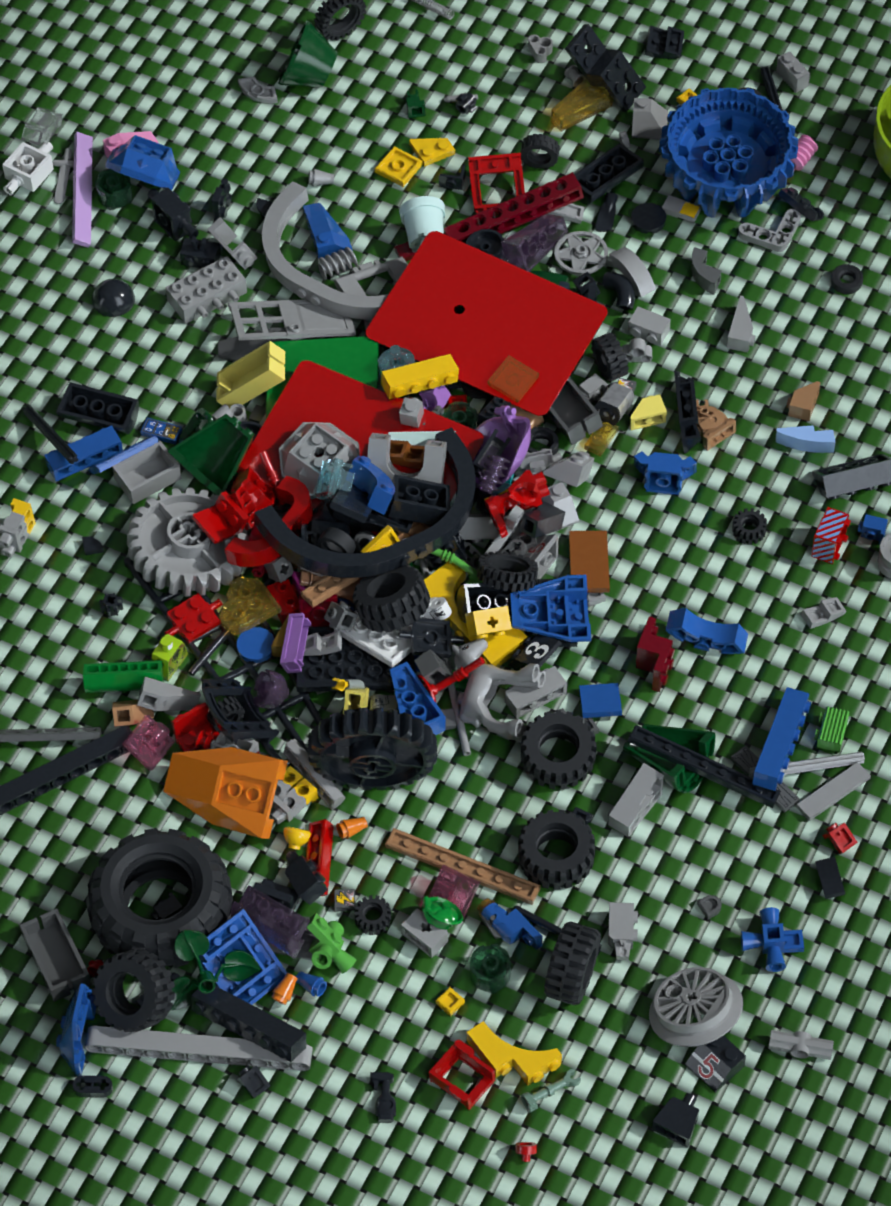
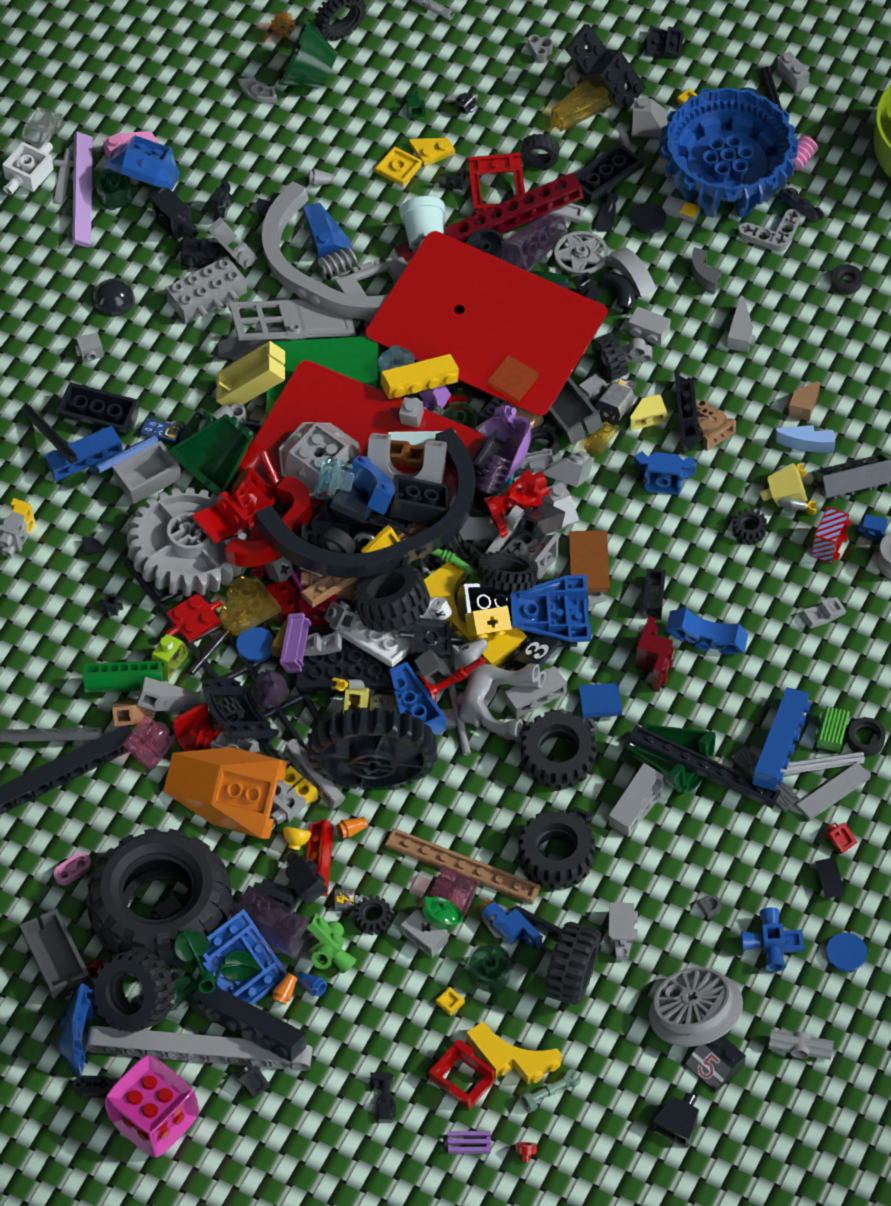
none -> bright pink plate [54,853,92,885]
none -> light grey brick [75,332,104,363]
none -> dark pink piece [105,1055,199,1158]
none -> clear orange brick [271,13,296,37]
none -> medium lavender tile [448,1131,491,1154]
none -> black window [642,568,666,620]
none -> light yellow torso [760,463,817,515]
none -> blue tile [826,933,867,972]
none -> black tyre [847,717,886,757]

